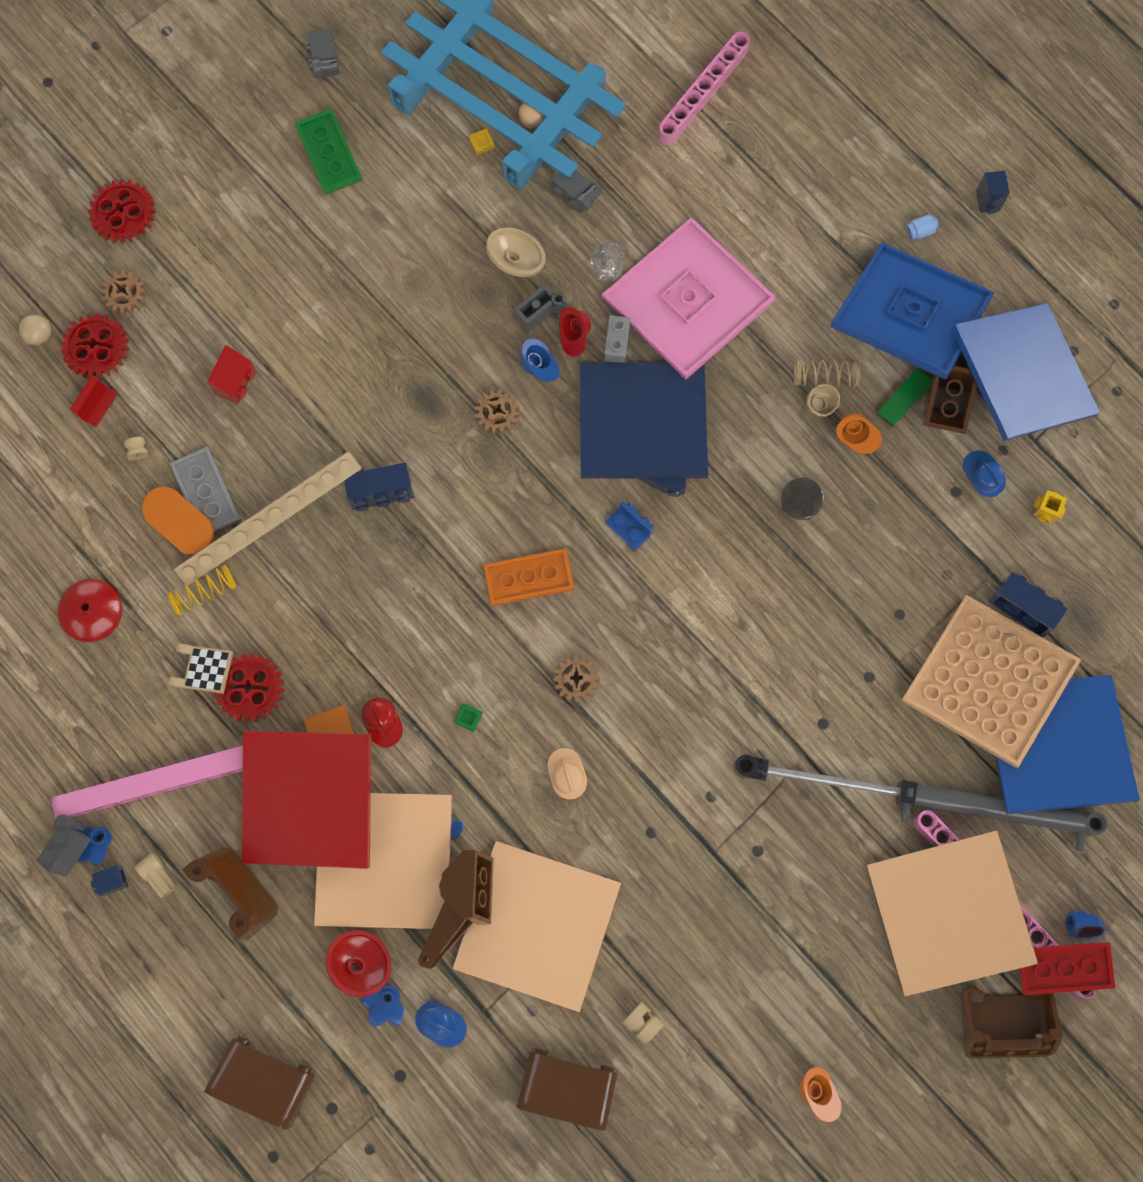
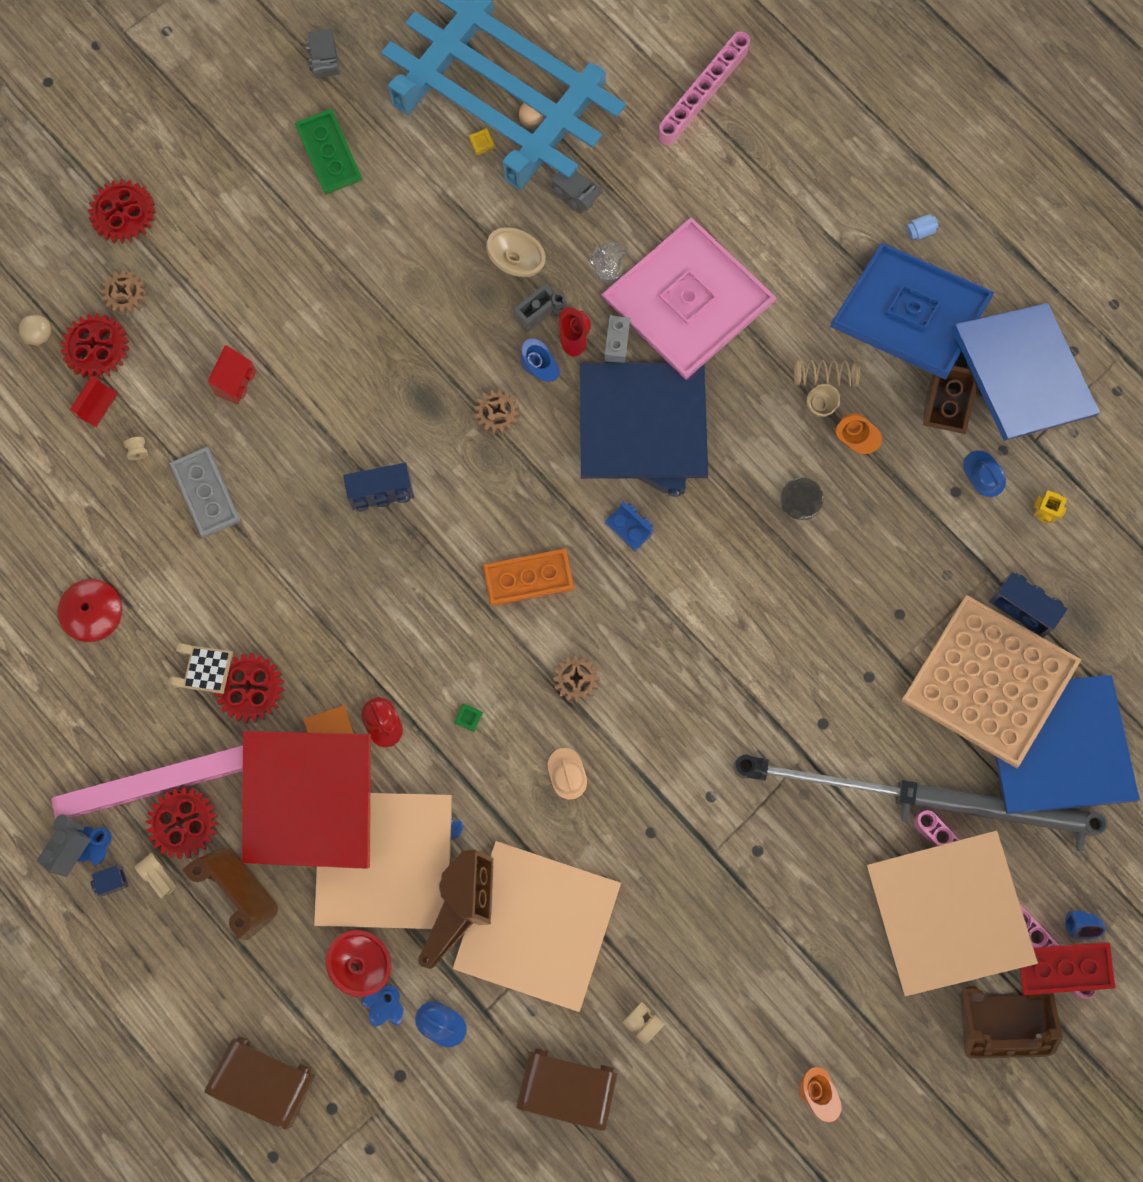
orange tile [142,487,215,555] -> none
yellow piece [167,564,237,617] -> none
tan plate [174,450,362,586] -> none
green tile [877,368,931,427] -> none
dark blue brick [976,170,1010,214] -> none
none -> red gear [145,787,219,859]

